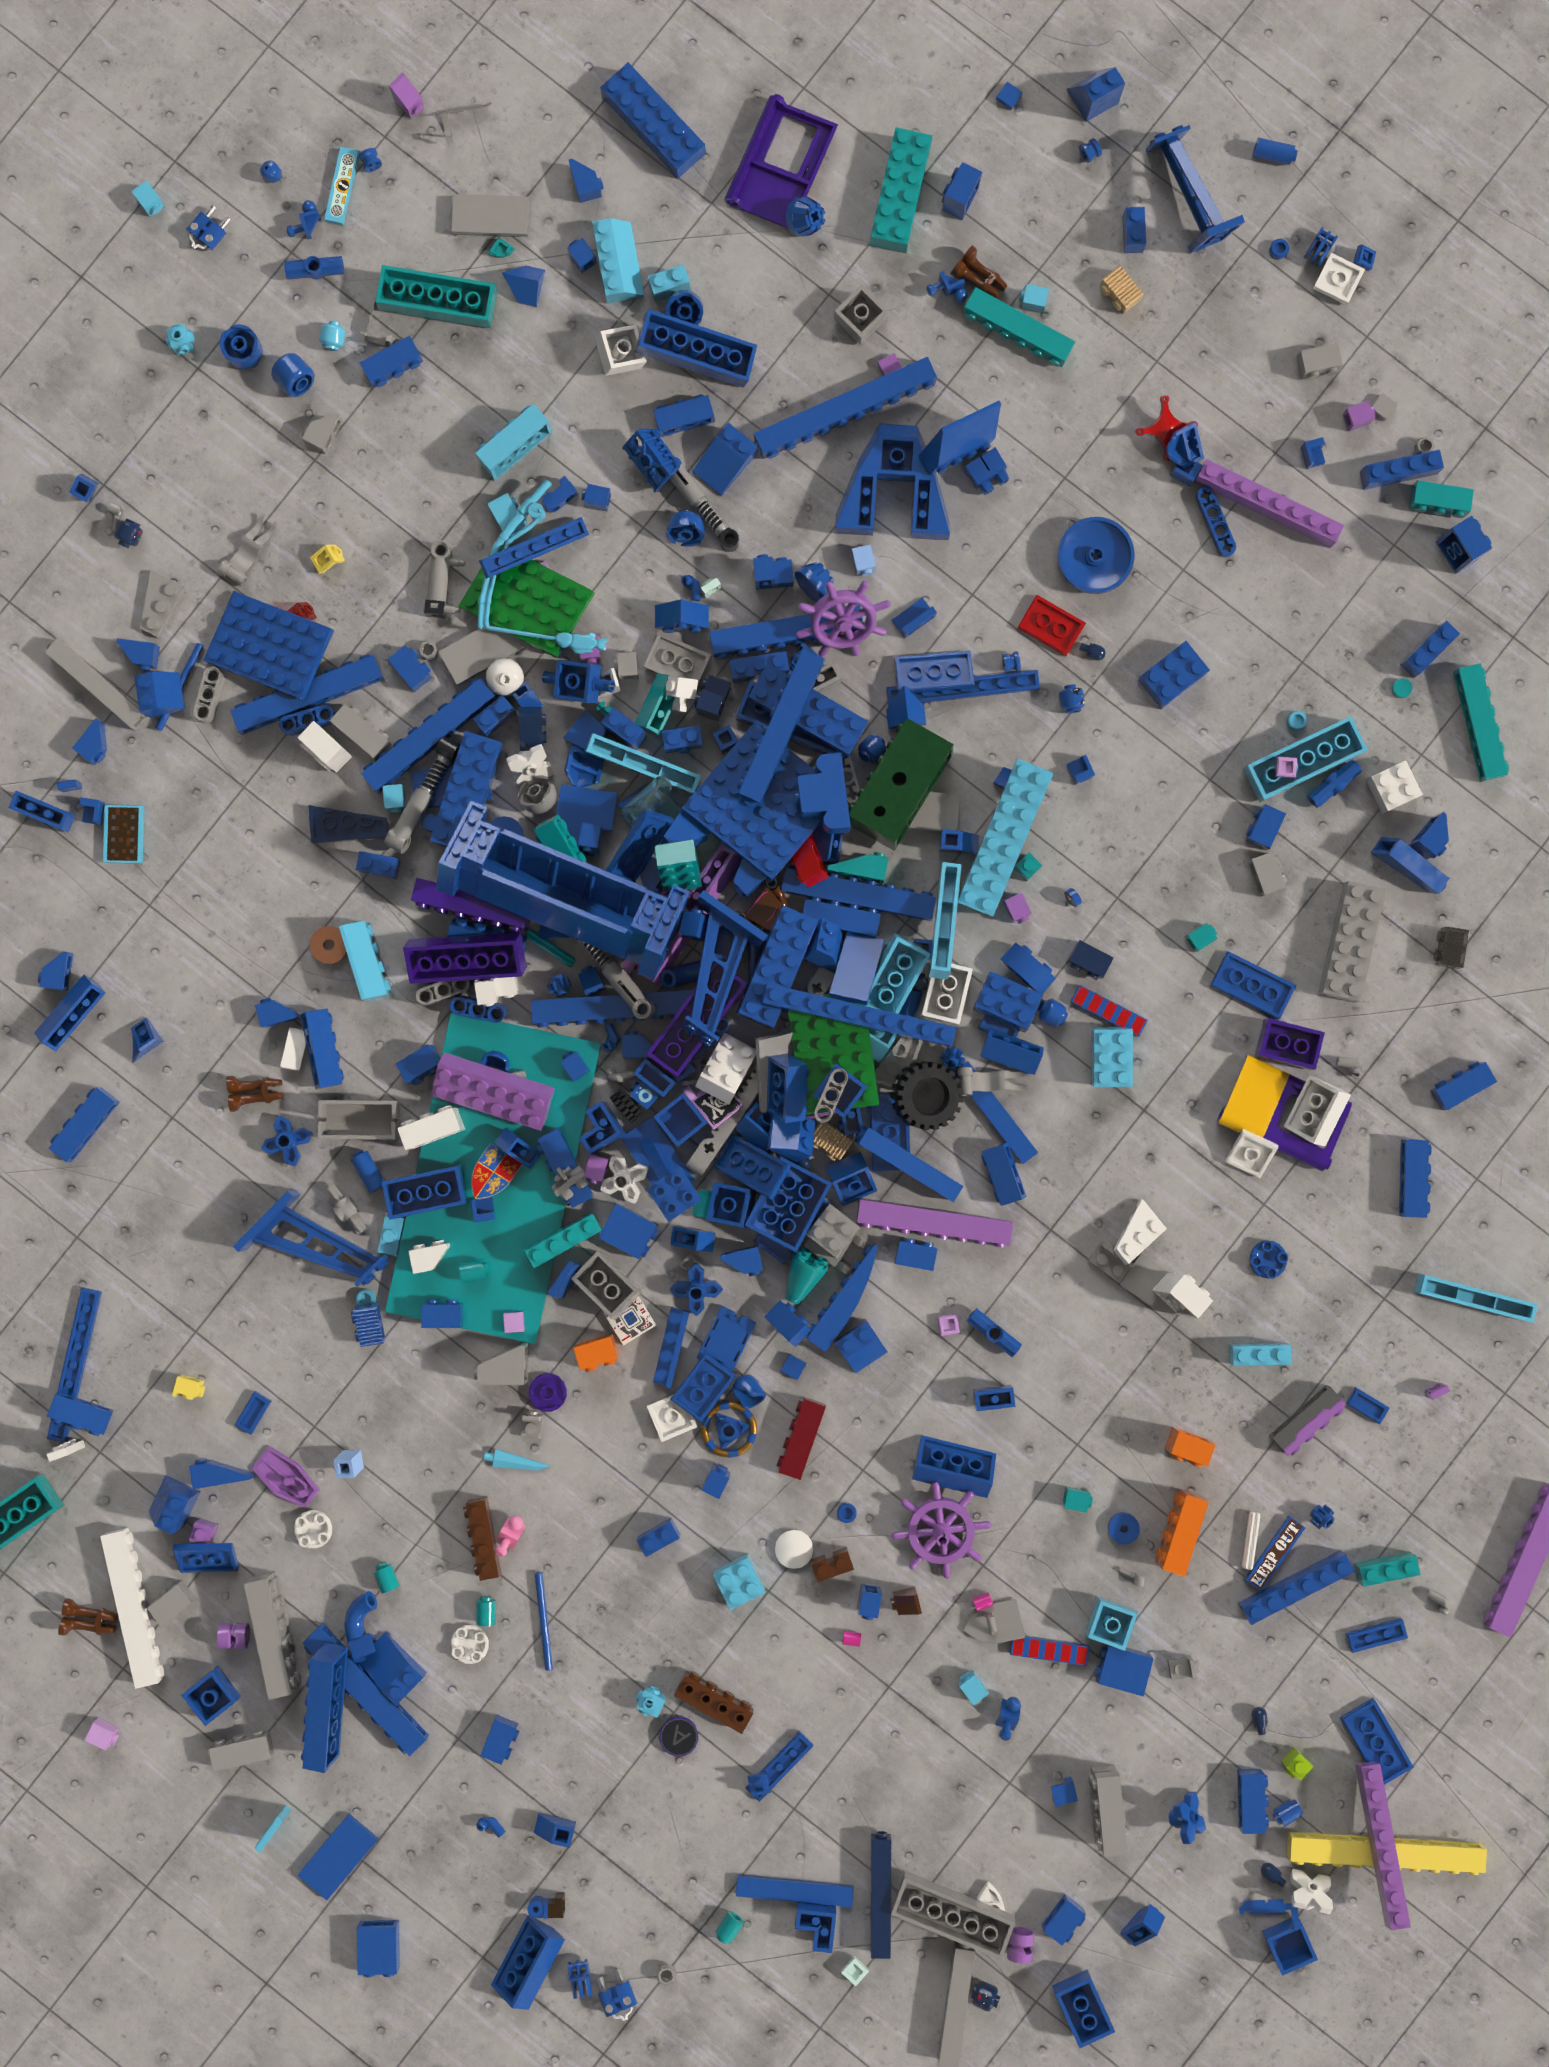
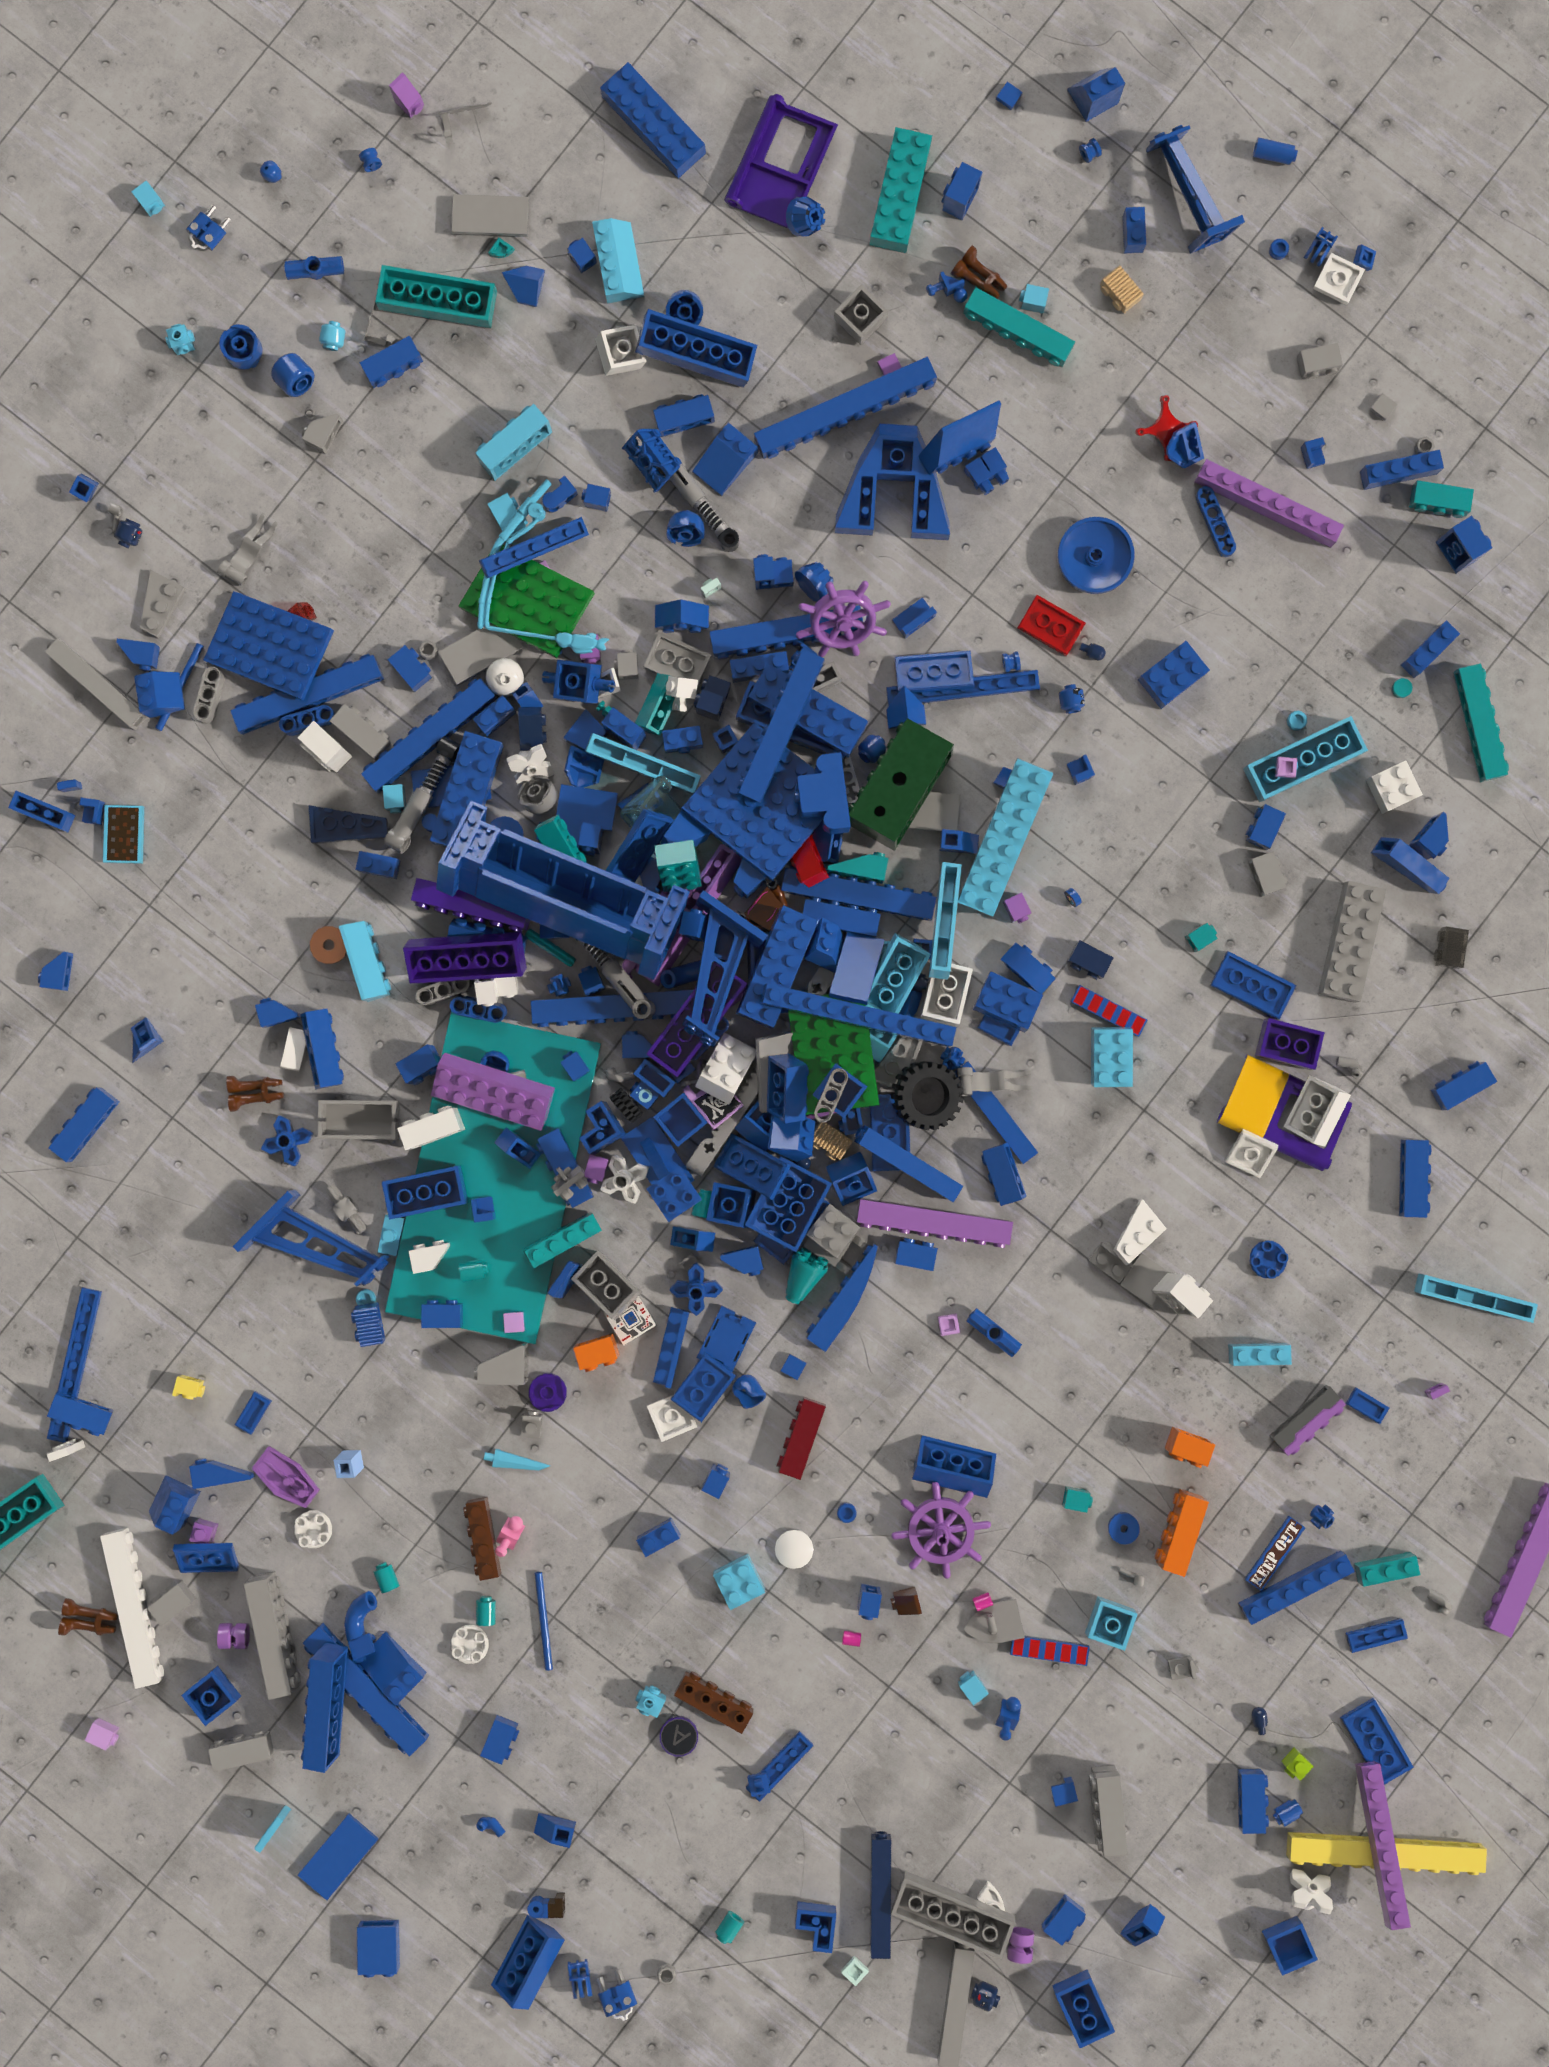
blue brick [34,974,106,1052] -> none
blue slope [72,719,107,765] -> none
blue piece [286,200,322,240] -> none
light yellow bracket [310,545,345,574] -> none
tile [324,147,360,226] -> none
blue brick [351,1149,385,1194] -> none
light grey piece [424,540,465,619] -> none
shield [471,1143,523,1200] -> none
blue slope [568,159,604,203] -> none
blue brick [598,1203,659,1259] -> none
blue arm [602,1023,619,1052] -> none
medium azure brick [648,264,691,302] -> none
blue arm [681,575,701,601] -> none
blue piece [701,1401,757,1458] -> none
blue tile [736,1875,854,1907] -> none
blue brick [764,1300,811,1347] -> none
reddish brown brick [811,1547,854,1582] -> none
blue slope [835,1320,888,1373] -> none
light blue brick [851,545,876,576] -> none
blue brick [973,1385,1016,1411] -> none
blue brick [980,1028,1044,1075] -> none
teal brick [1014,852,1043,881] -> none
blue head [1038,999,1068,1027] -> none
blue brick [1094,1644,1154,1697] -> none
blue plant [1169,1792,1206,1844] -> none
blue panel [1171,462,1203,487] -> none
blue piece [1239,1899,1301,1930] -> none
white axle [1242,1511,1260,1570] -> none
dark blue cylinder [1261,1863,1286,1887] -> none
blue piece [1307,759,1363,808] -> none
medium lavender brick [1343,400,1375,431] -> none

